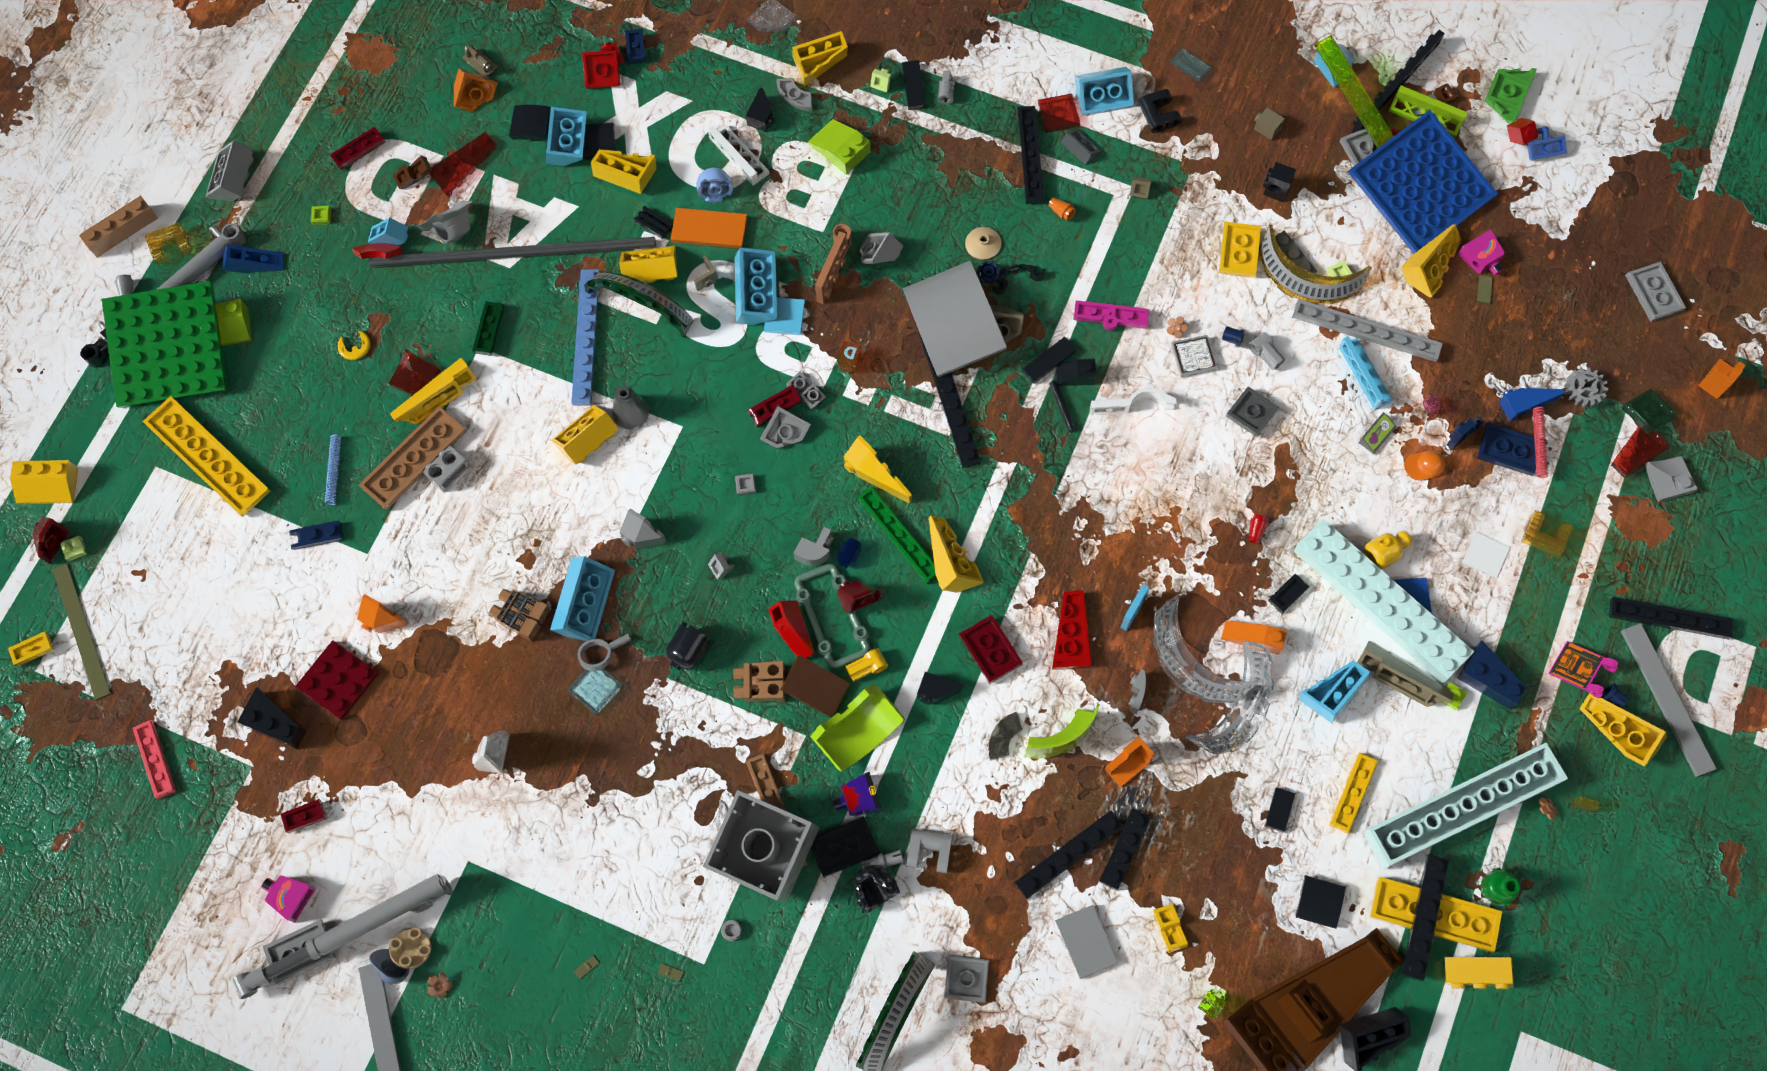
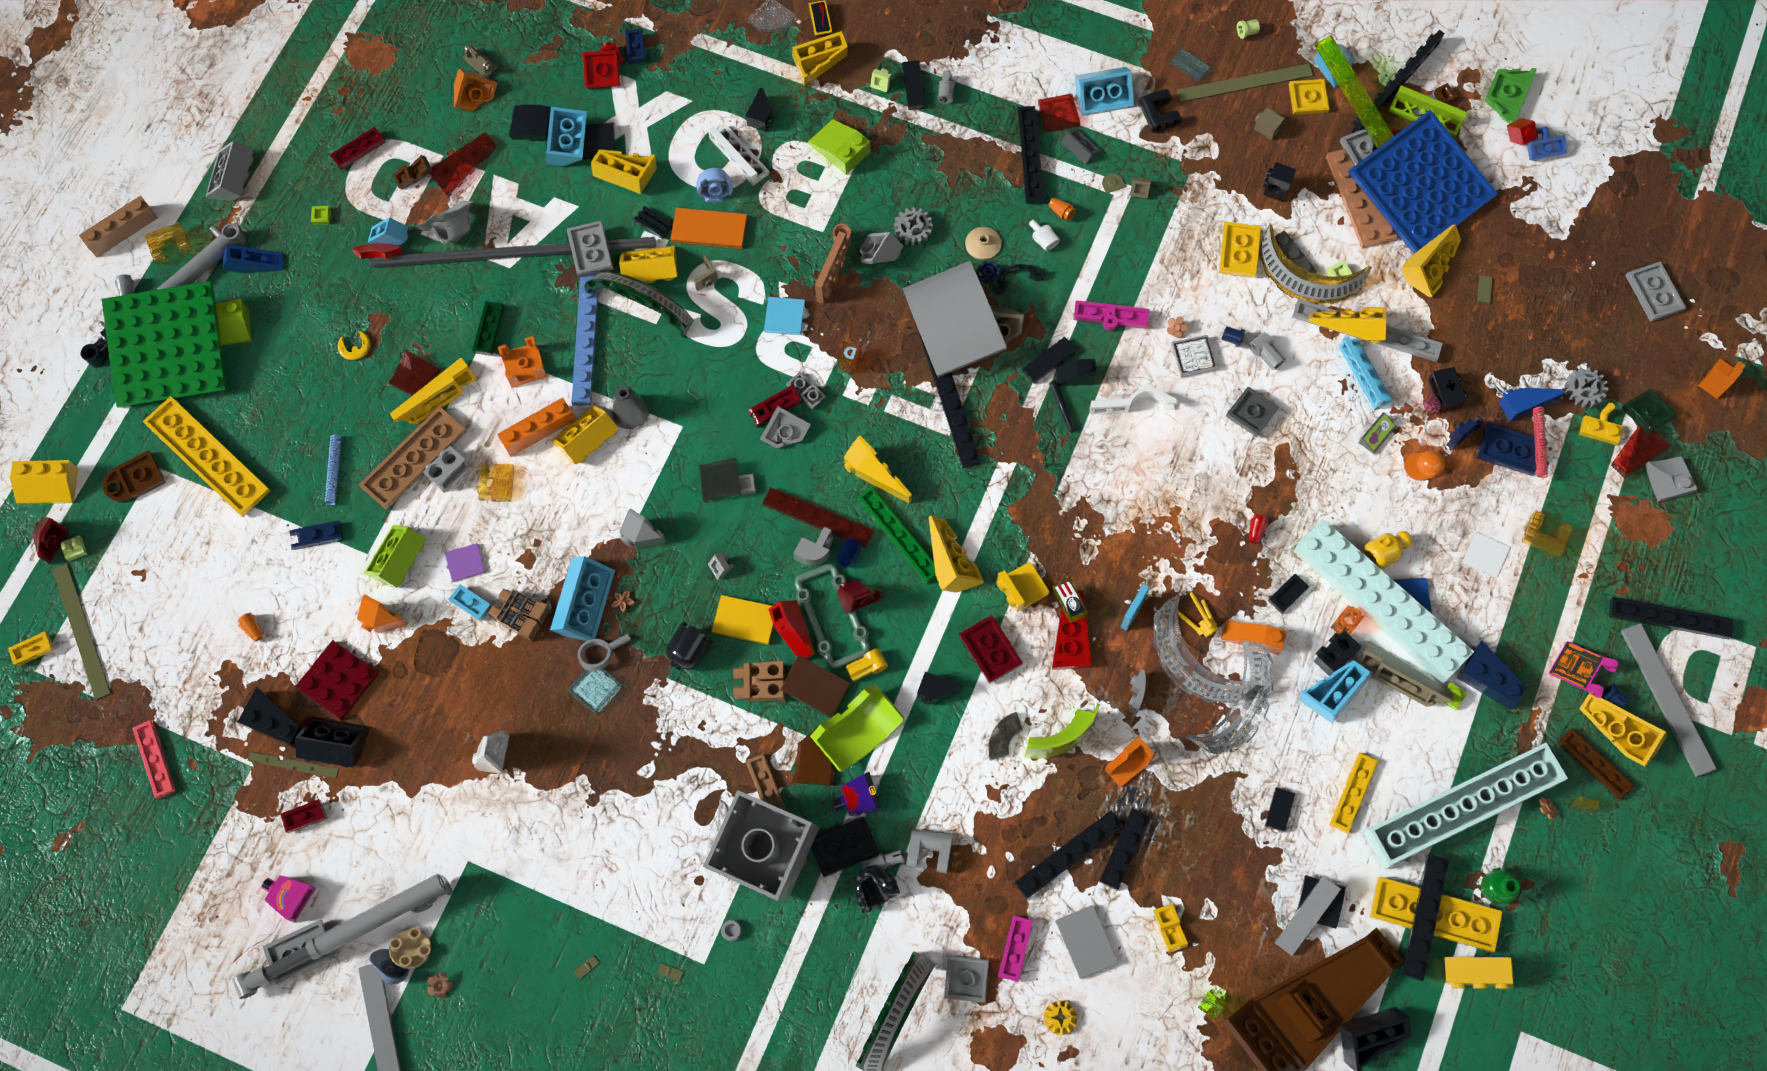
medium azure slope [735,248,777,325] -> none
light grey tile [776,78,813,111] -> none
dark pink torso [1458,229,1505,276] -> none
none -> reddish brown tile [102,450,166,503]
none -> orange cone [237,612,264,642]
none -> olive piece [247,752,338,778]
none -> black slope [295,717,369,768]
none -> lime slope [363,525,426,588]
none -> medium lavender piece [445,543,485,582]
none -> medium azure plate [448,584,492,622]
none -> clear yellow plate [477,463,514,502]
none -> orange brick [497,397,576,457]
none -> orange panel [498,336,547,388]
none -> light grey tile [567,220,614,278]
none -> nougat plant [611,591,635,613]
none -> clear smoke tile [699,457,741,503]
none -> yellow tile [712,595,774,645]
none -> clear red plate [762,487,874,549]
none -> reddish brown tile [794,727,836,786]
none -> black slope [809,0,832,37]
none -> light grey gear [894,207,933,246]
none -> yellow bracket [996,563,1049,612]
none -> dark pink plate [998,915,1033,982]
none -> white piece [1029,219,1060,251]
none -> yellow gear [1044,1000,1077,1035]
none -> slope [1052,580,1088,623]
none -> olive piece [1102,173,1126,194]
none -> yellow plant [1176,592,1219,638]
none -> olive piece [1177,64,1313,102]
none -> yellowish green bush [1237,19,1260,39]
none -> light grey tile [1274,876,1341,956]
none -> yellow tile [1289,79,1330,115]
none -> yellow wedge [1309,307,1387,343]
none -> black brick [1313,630,1362,676]
none -> nougat wing [1326,149,1397,249]
none -> clear orange brick [1330,605,1364,635]
none -> black brick [1428,367,1467,413]
none -> reddish brown tile [1557,728,1635,800]
none -> yellow plate [1579,403,1623,445]

